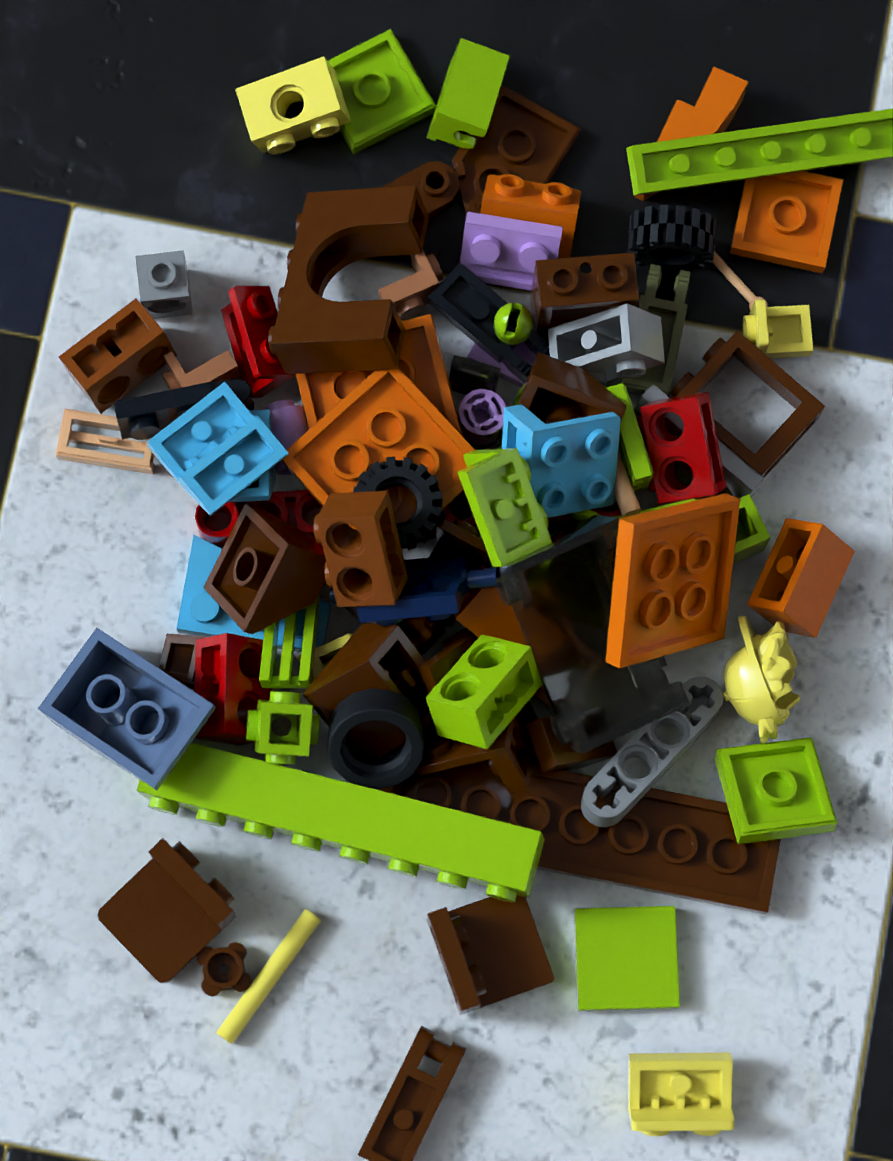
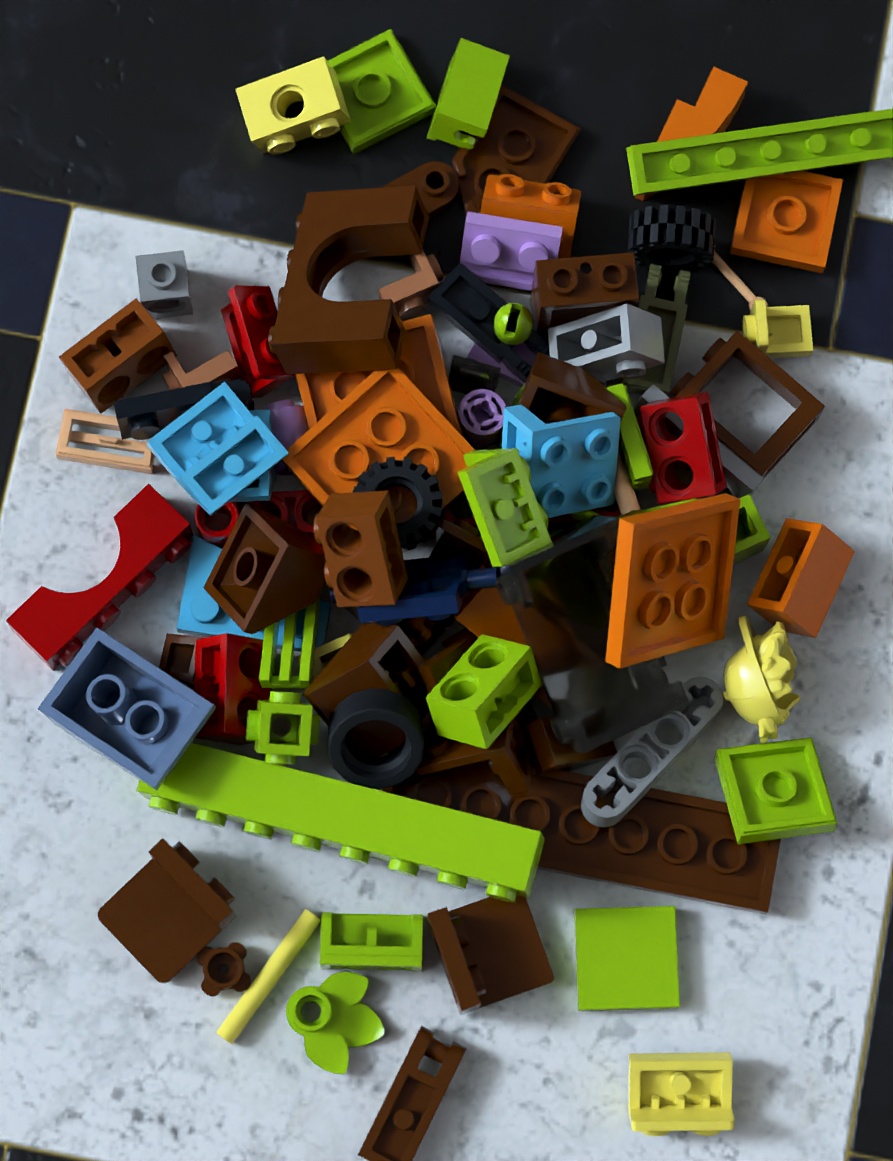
none -> red arch [6,484,193,671]
none -> lime plate [286,971,385,1074]
none -> lime hinge [320,912,423,971]

